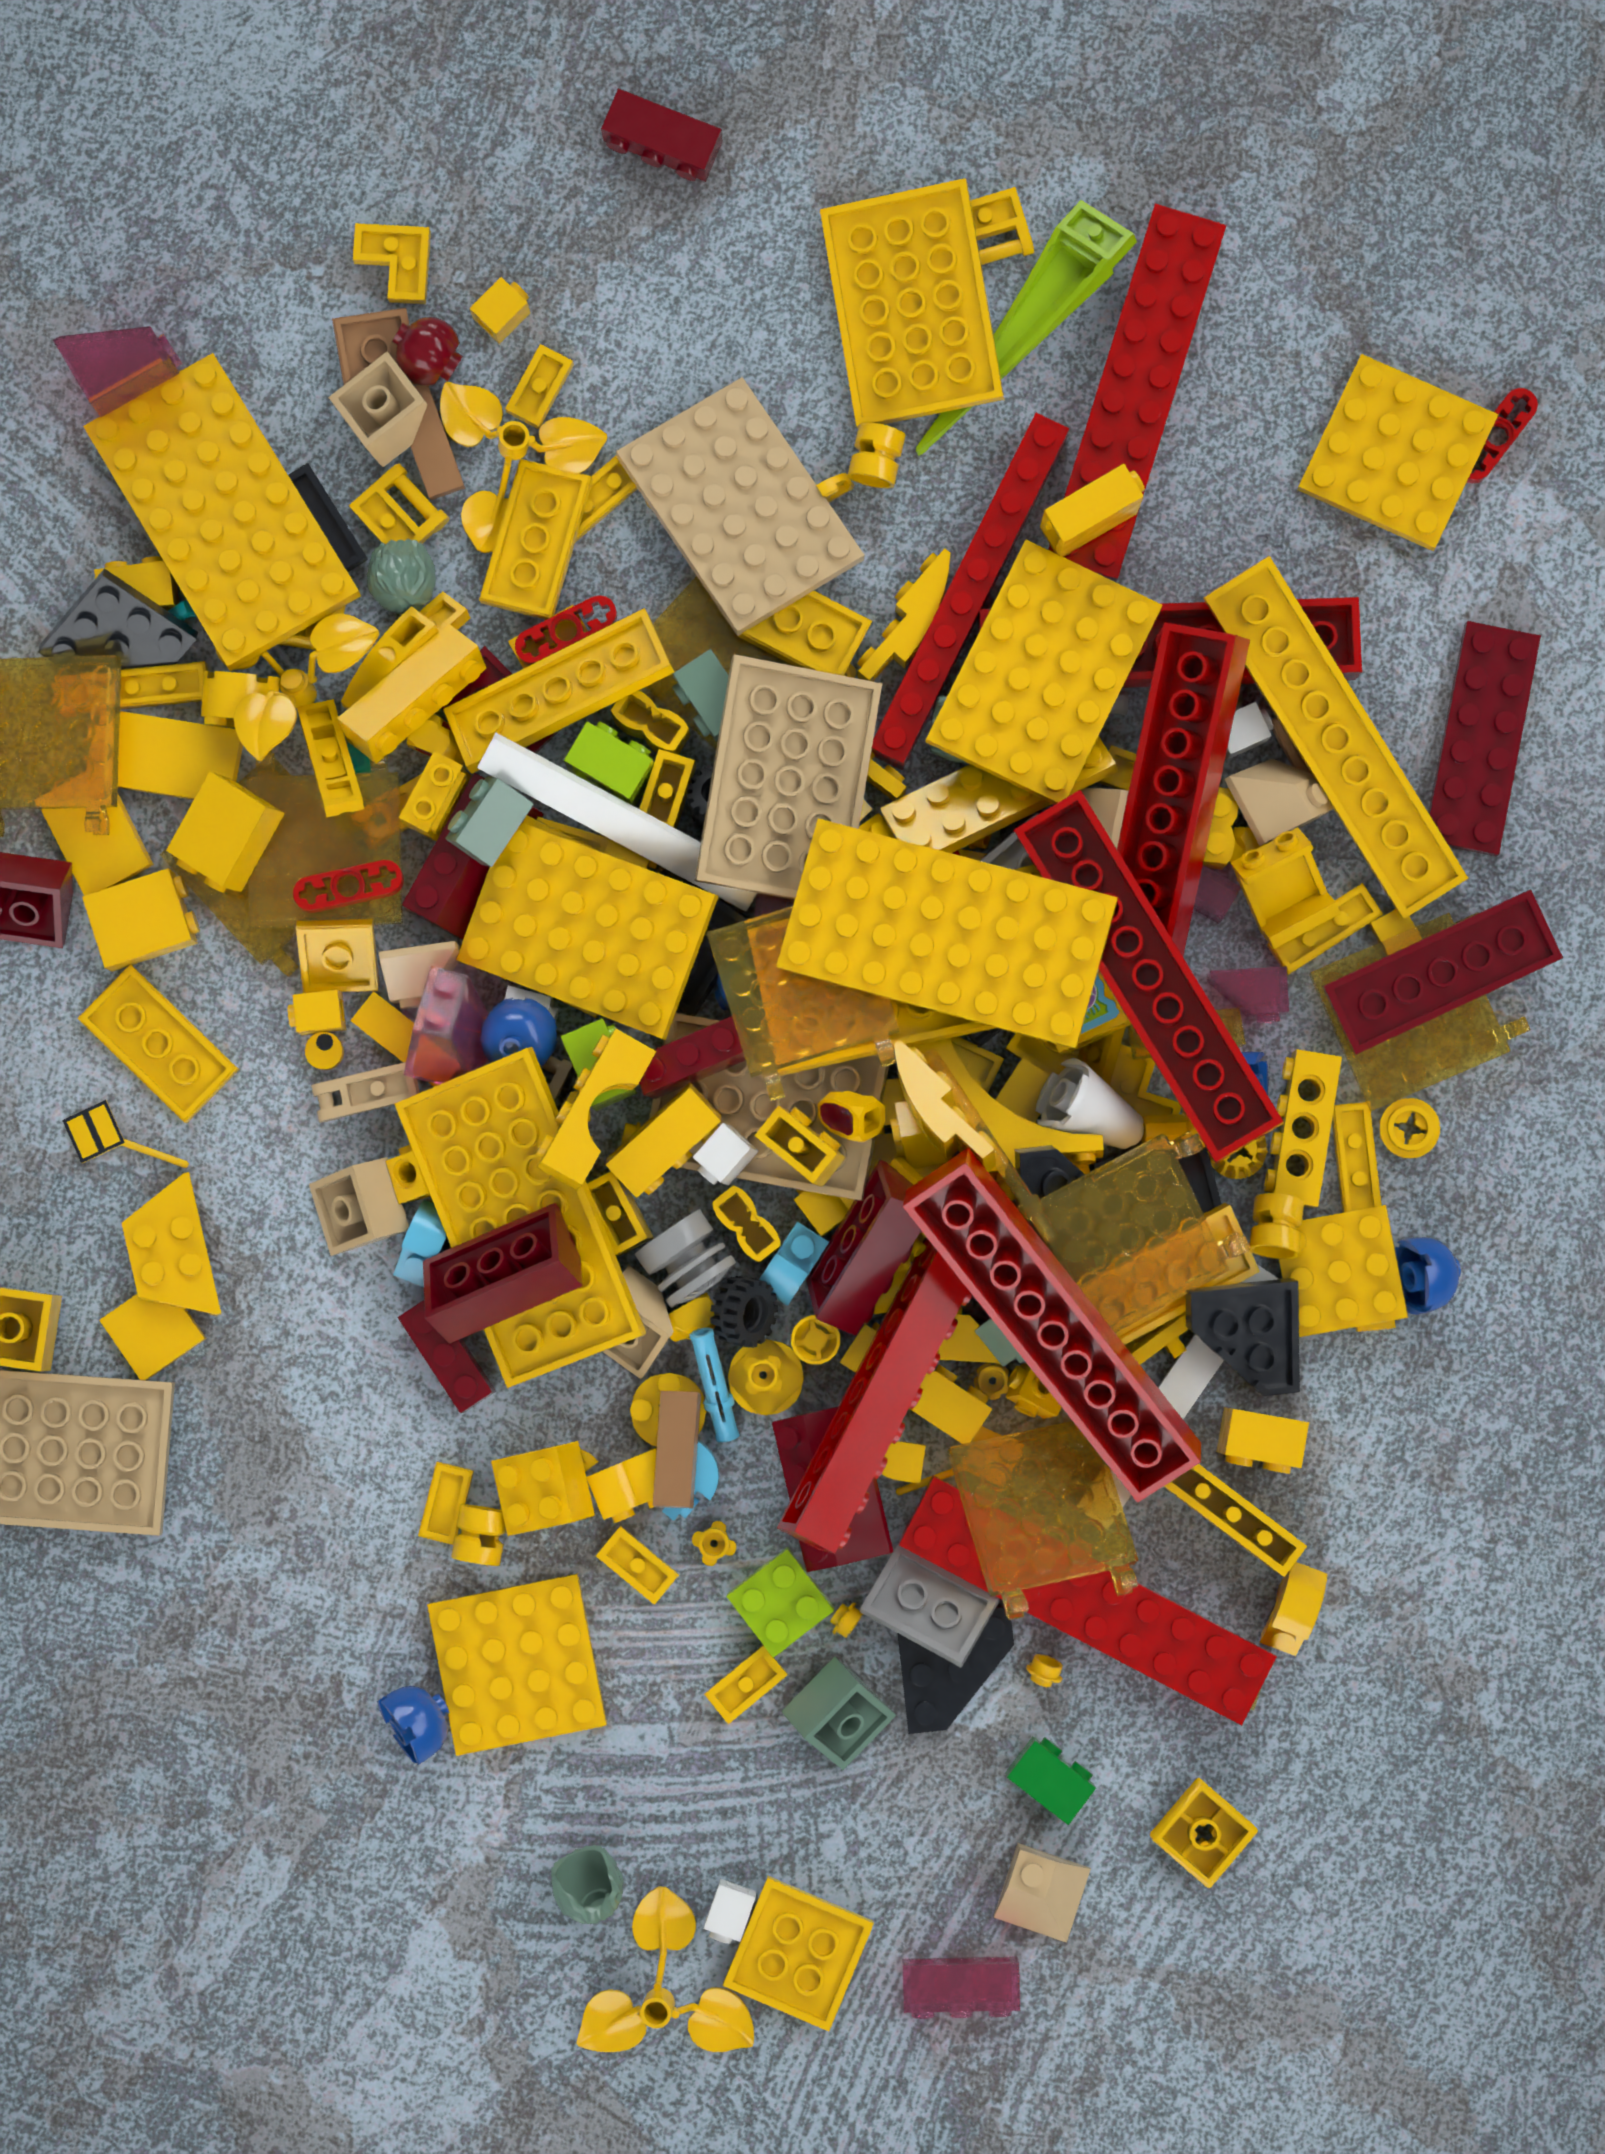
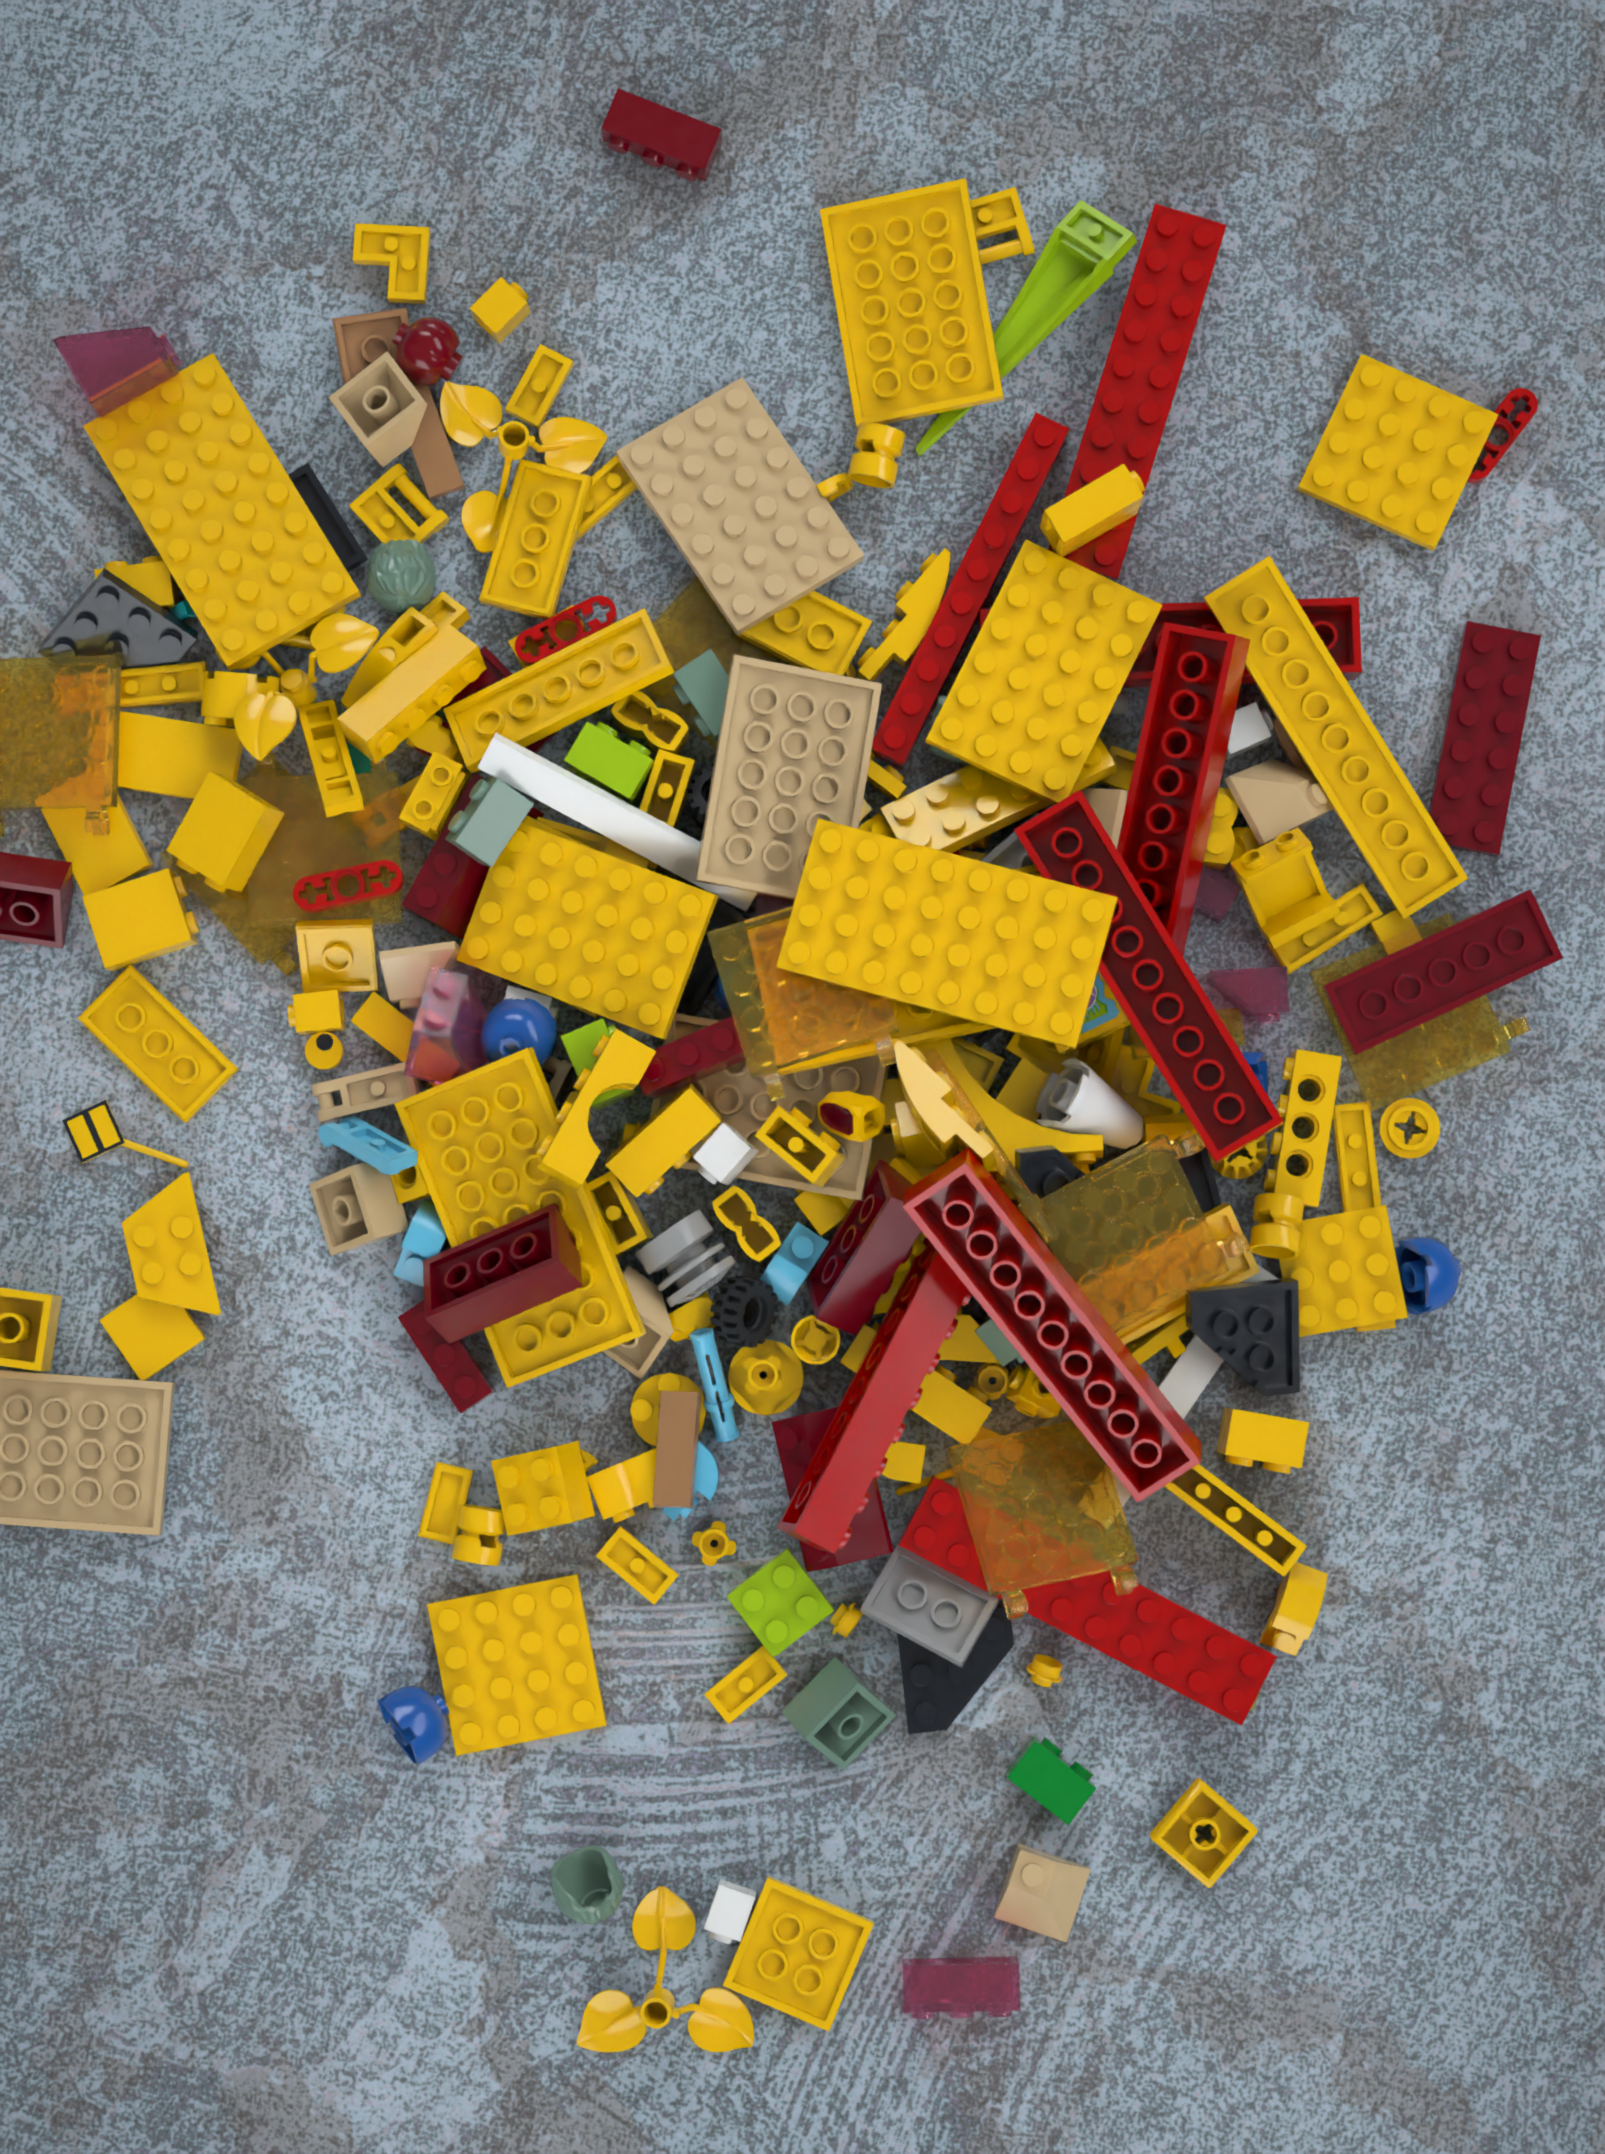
none -> medium azure plate [318,1115,418,1175]

